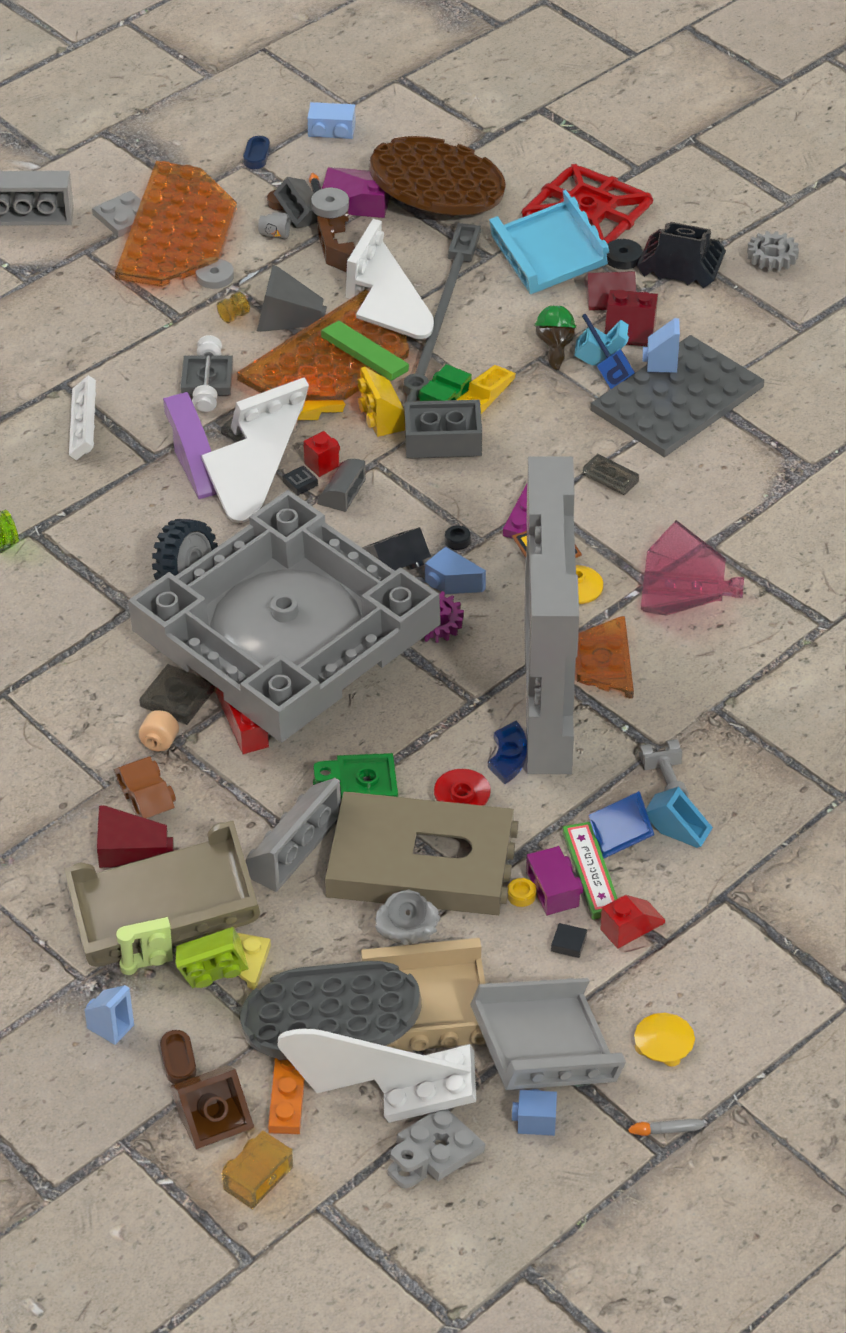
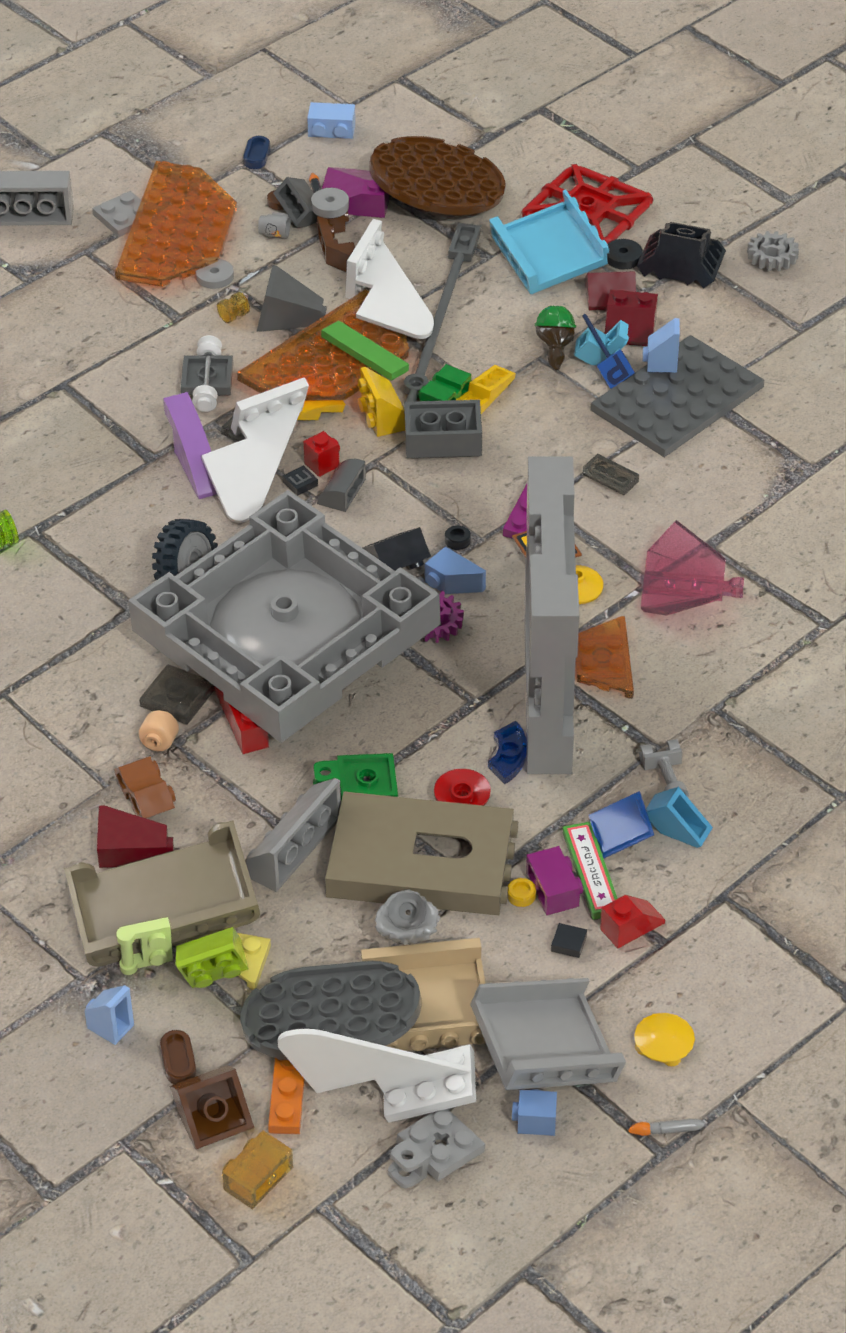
white plate [69,375,96,460] -> none

